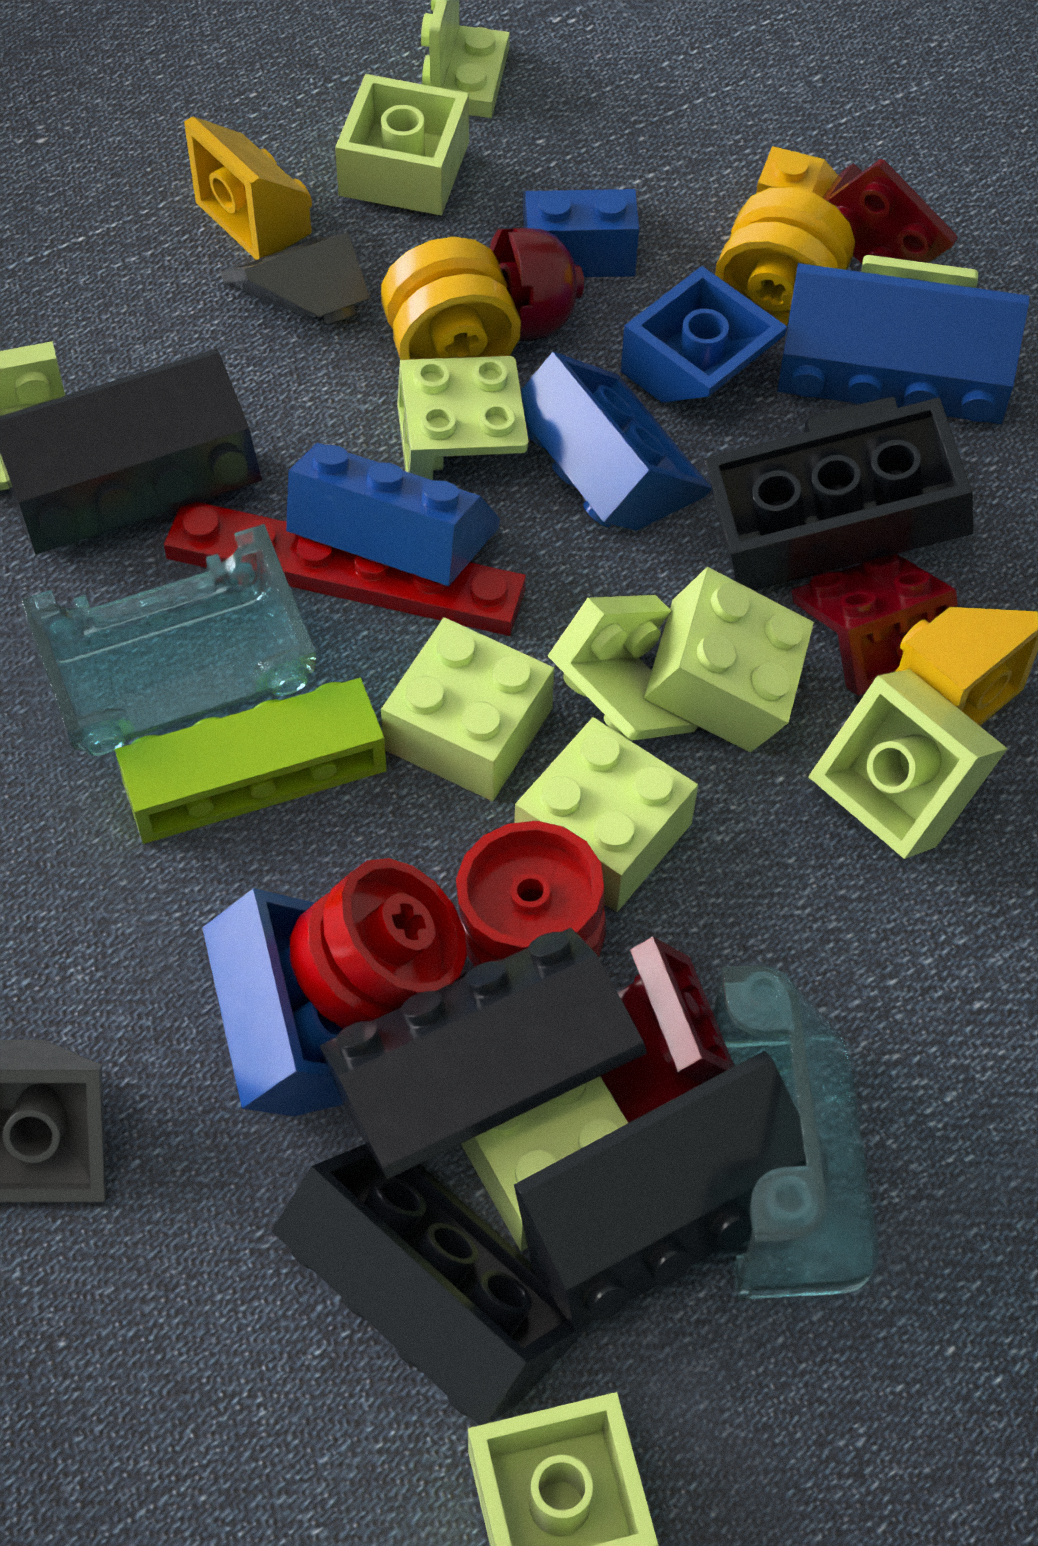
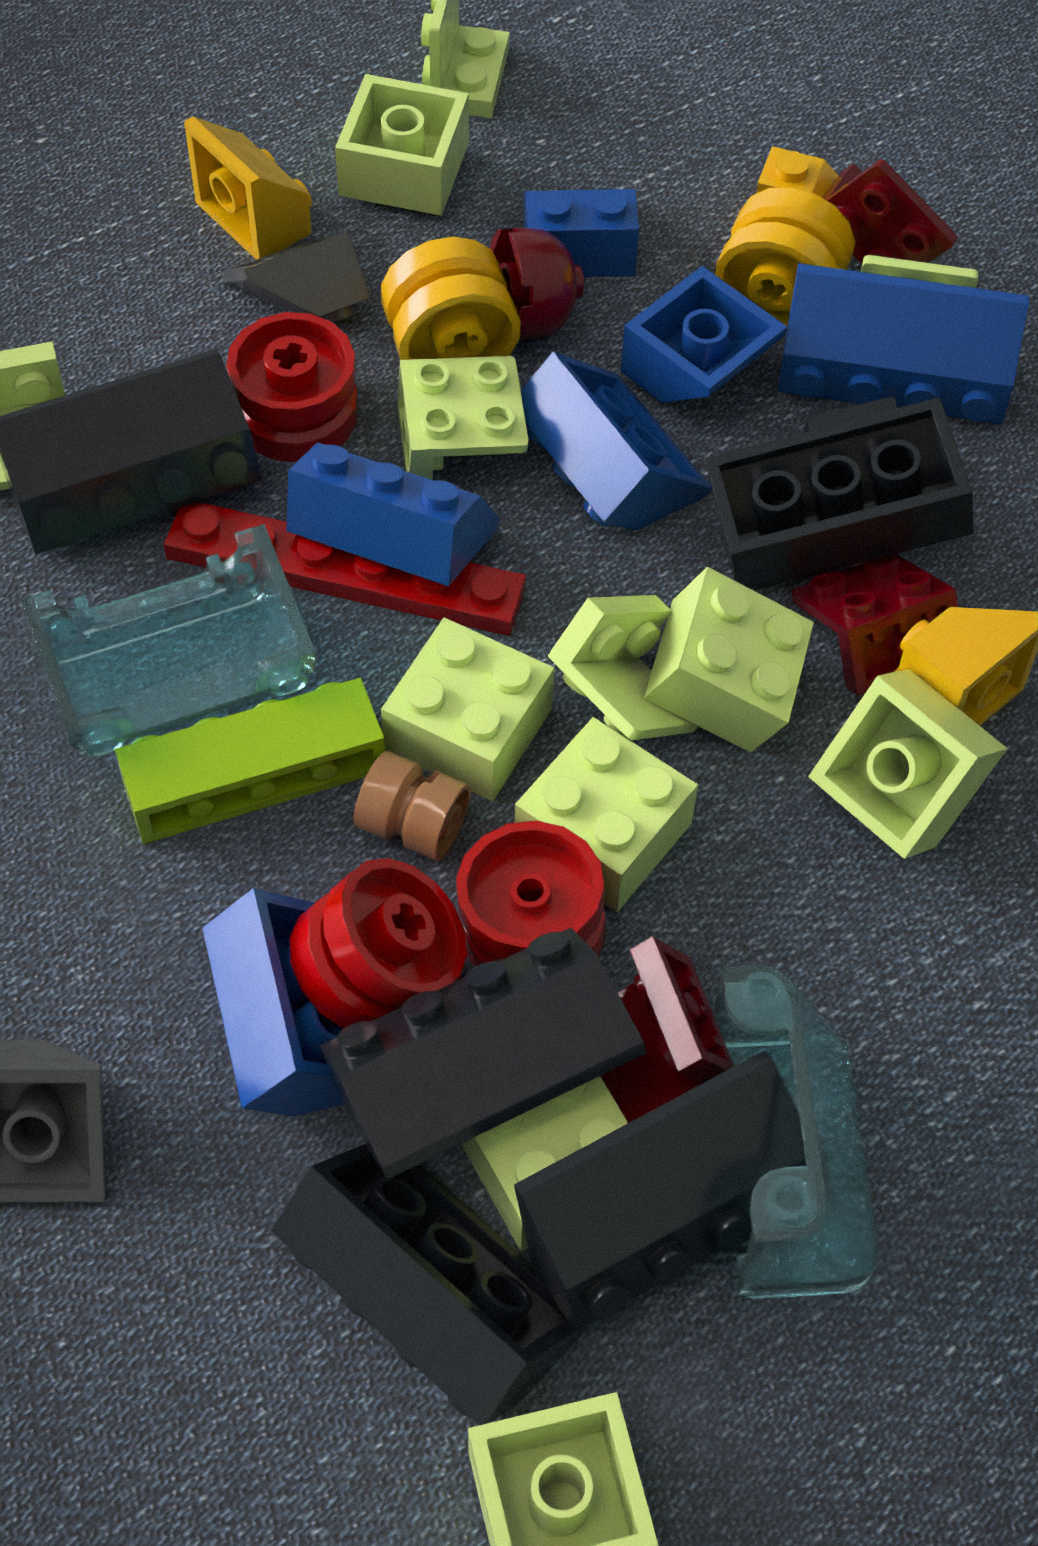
none -> red wheel [226,312,359,462]
none -> medium nougat wheel [353,751,471,862]

